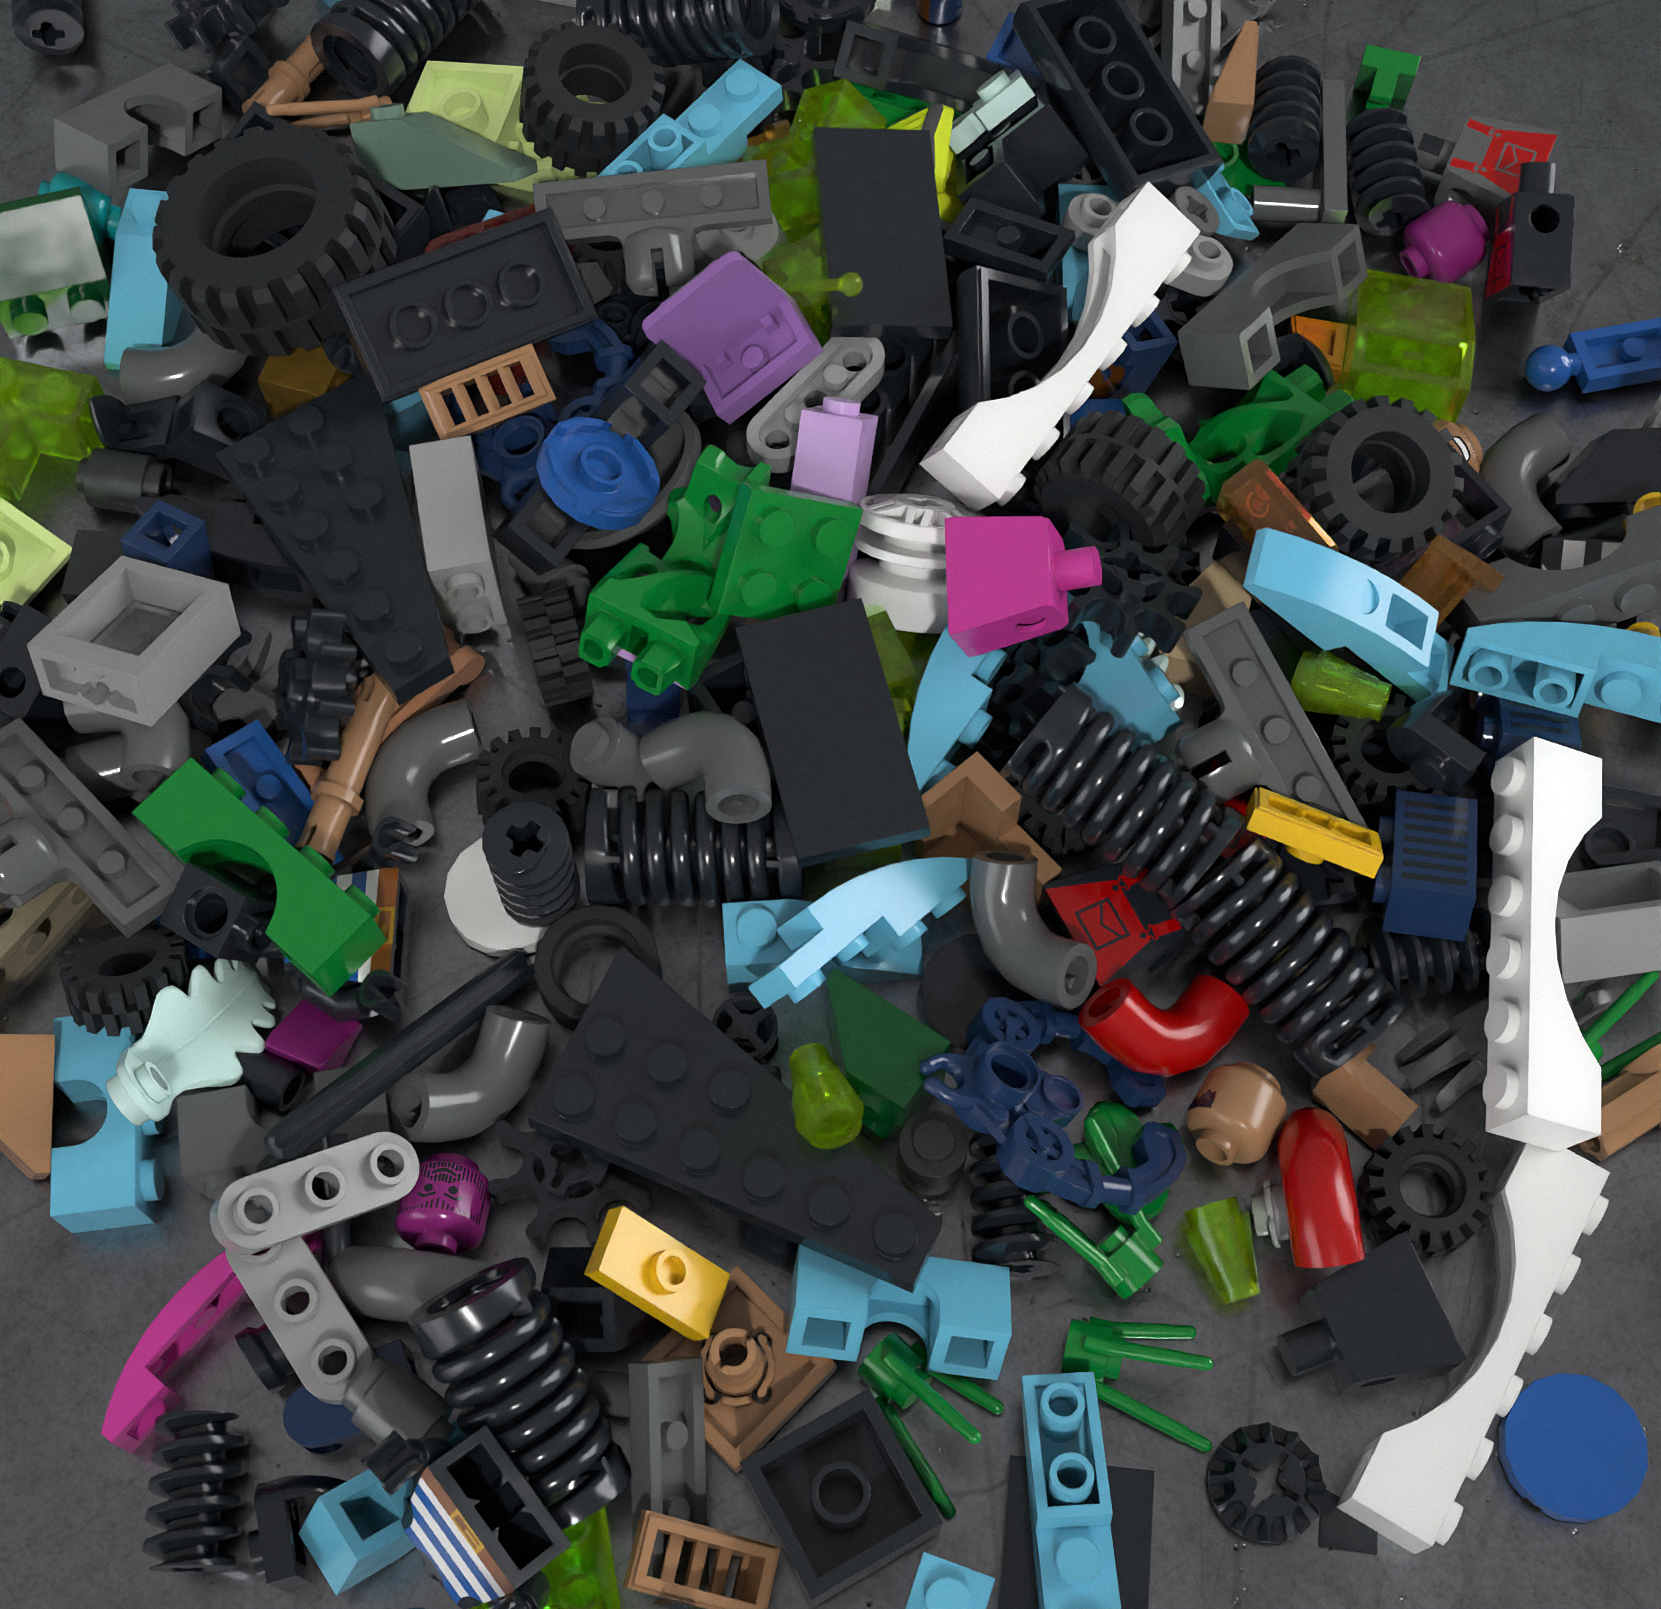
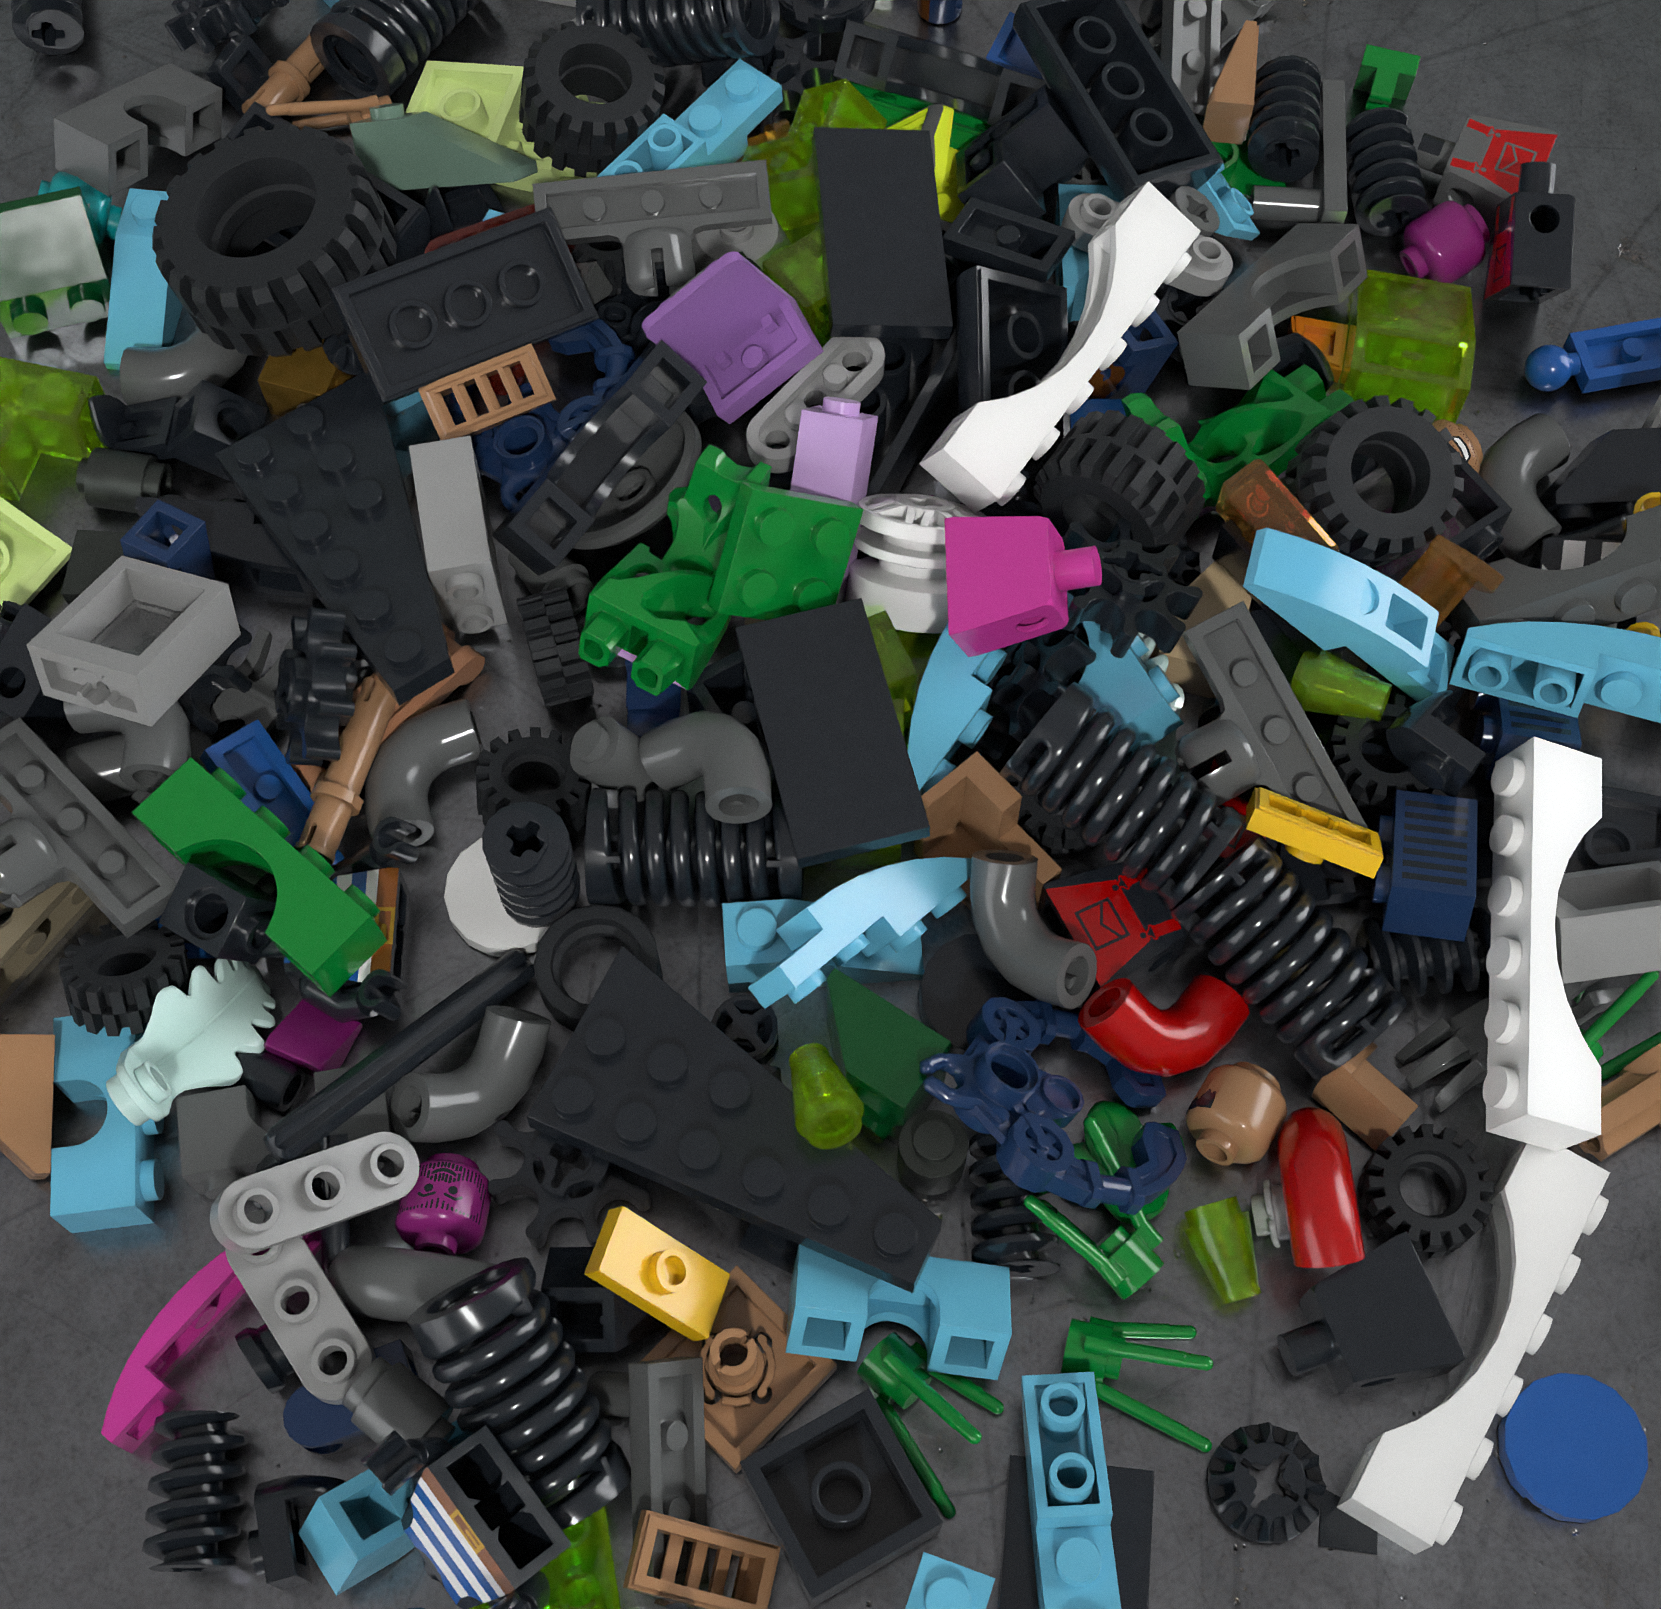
blue tile [536,417,660,530] -> none
clear neon green hinge [766,272,863,297] -> none
light aqua plate [950,69,1035,155] -> none

